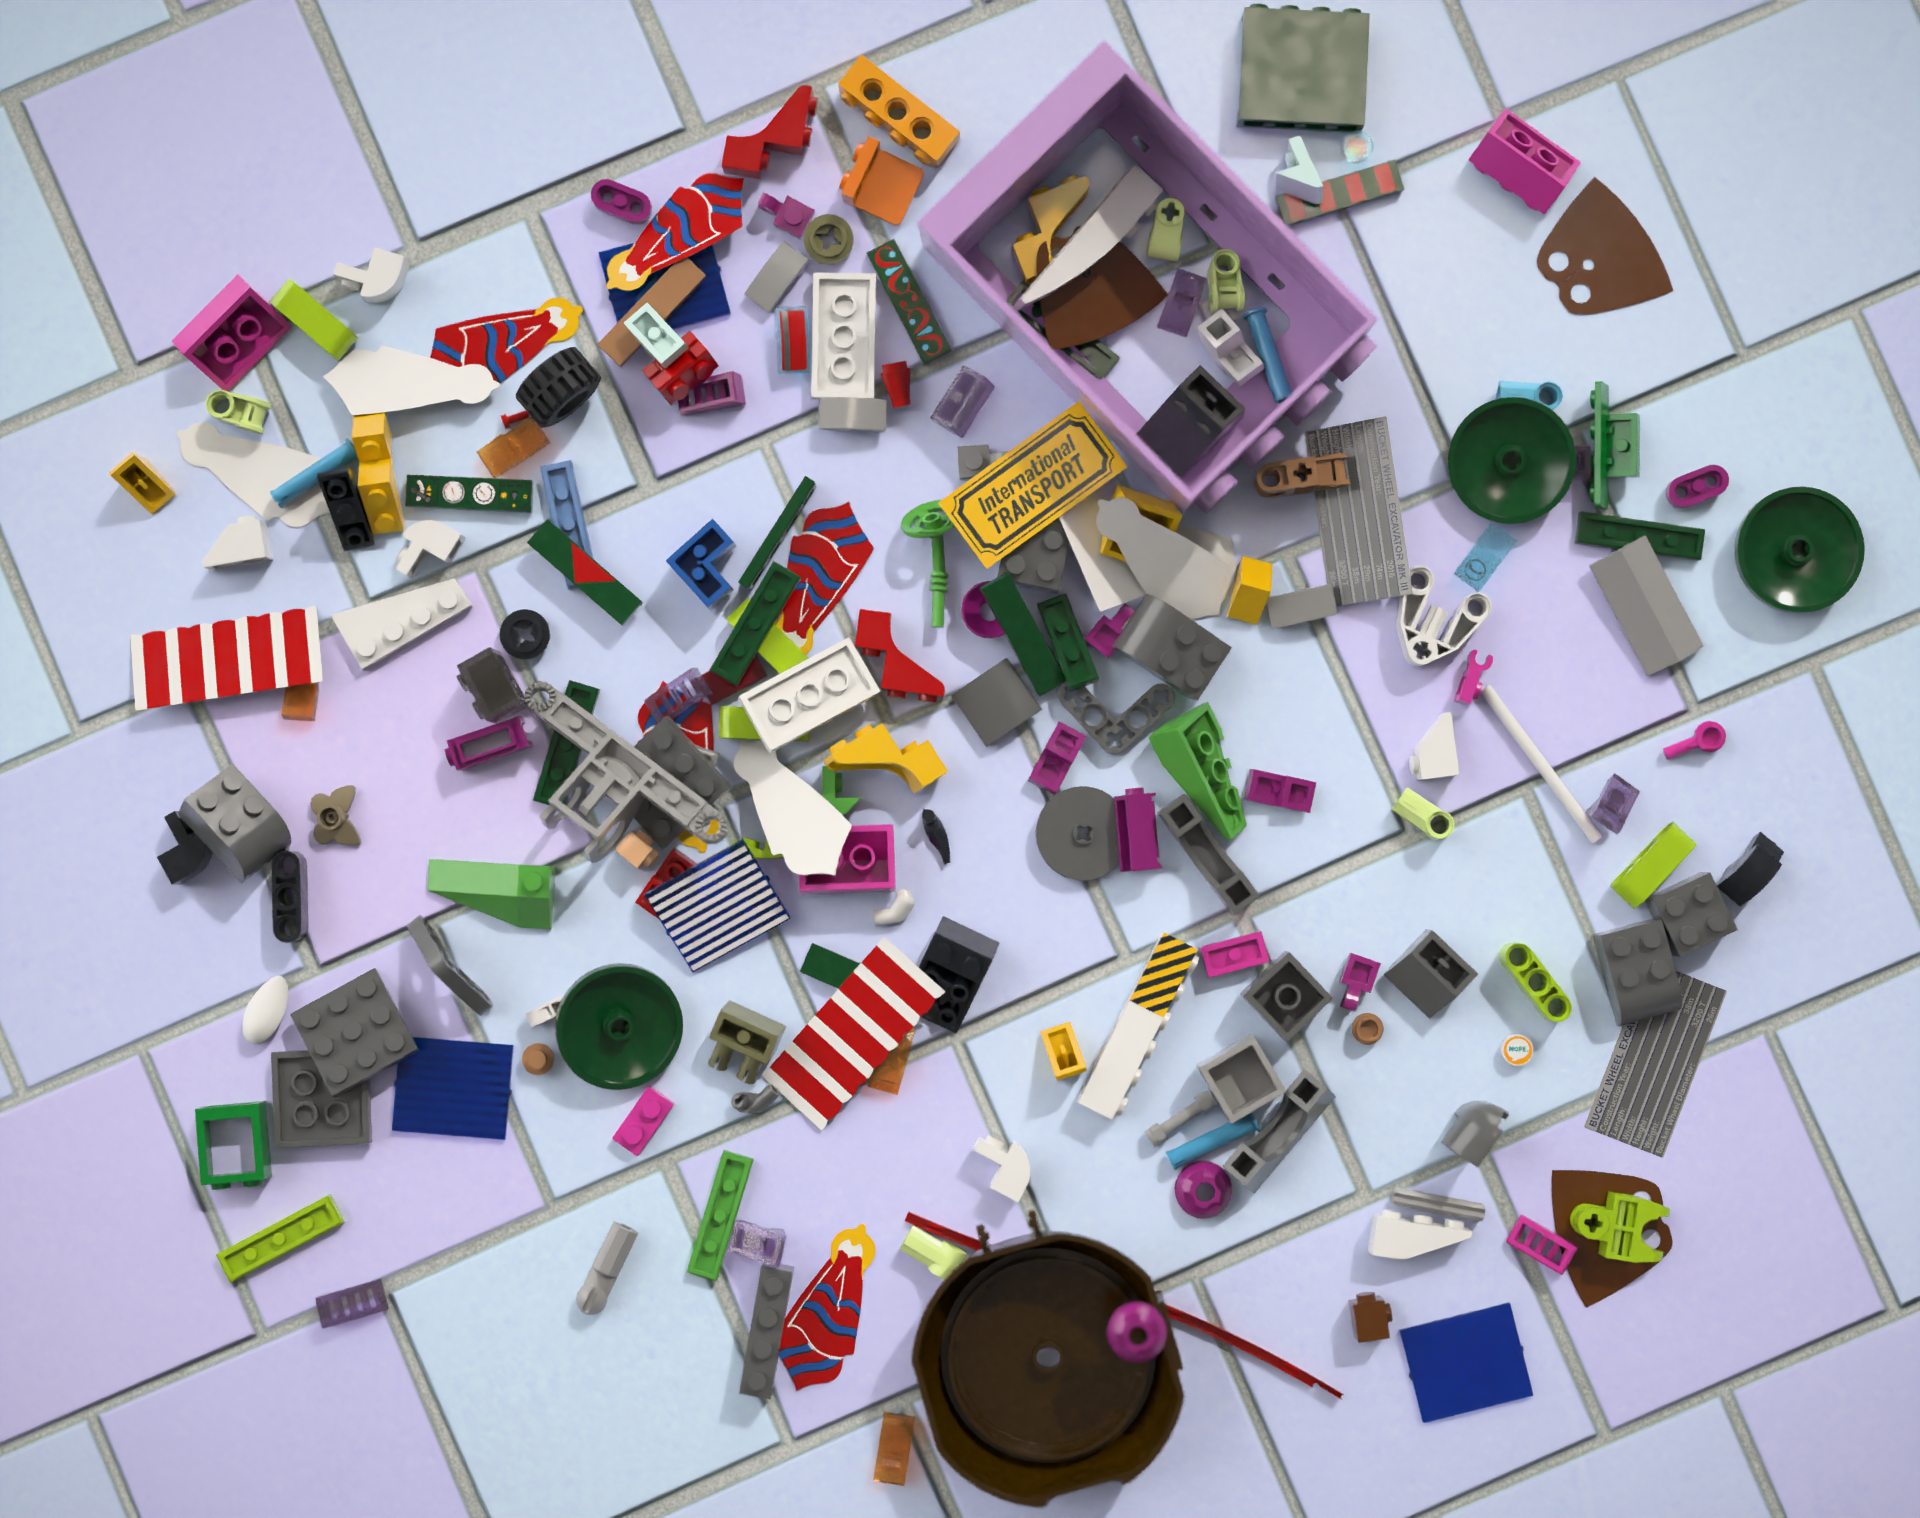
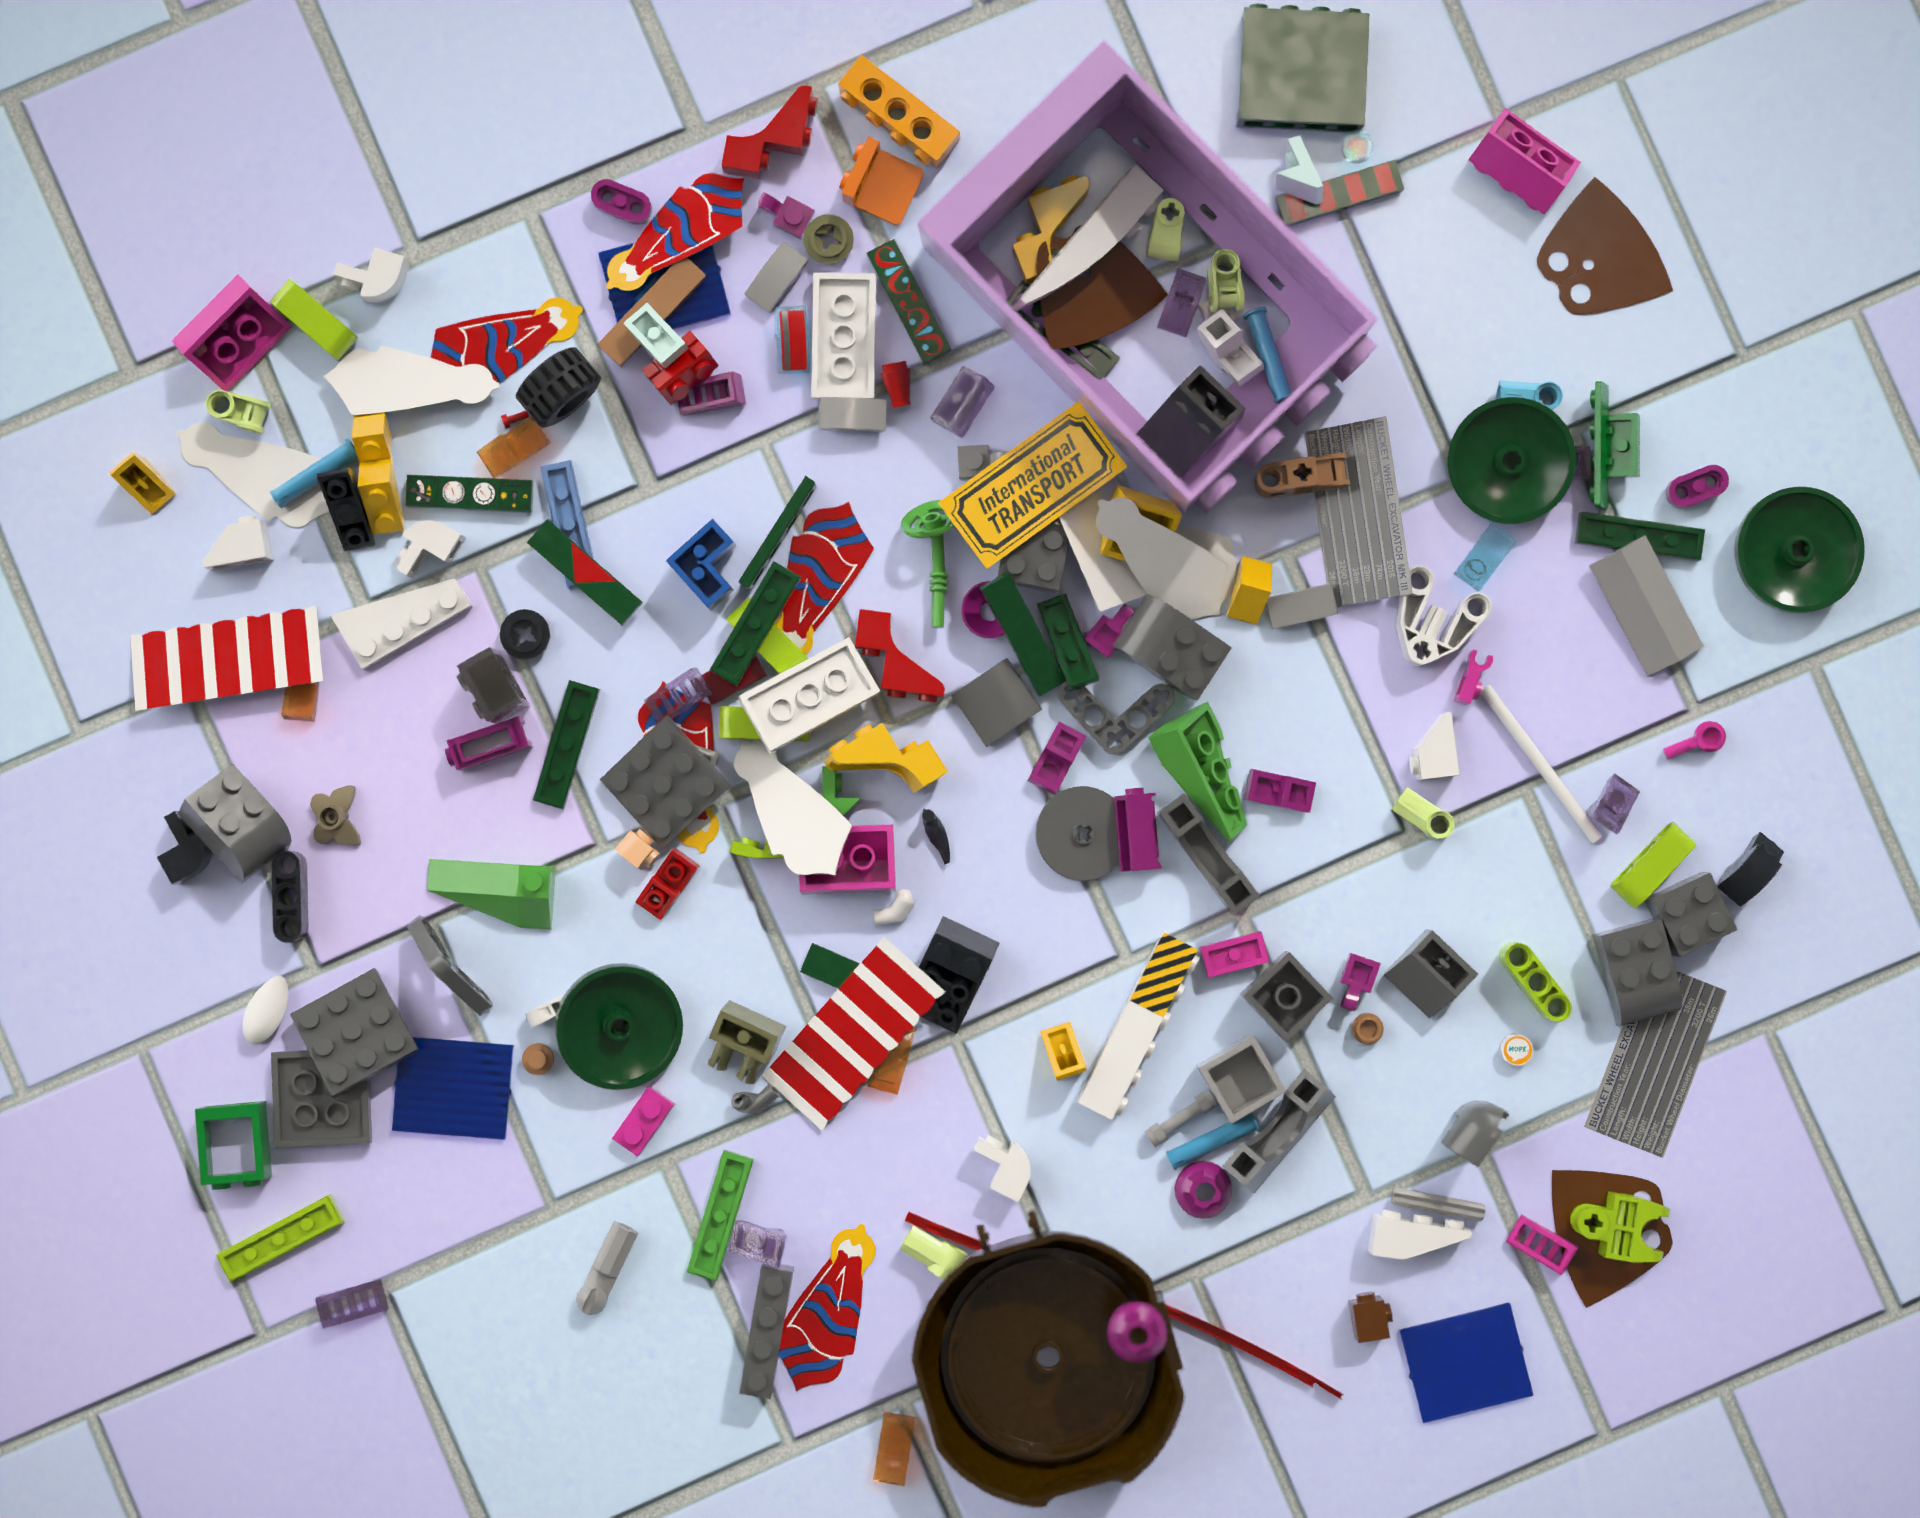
light grey piece [524,681,728,863] -> none
piece [644,839,791,973] -> none

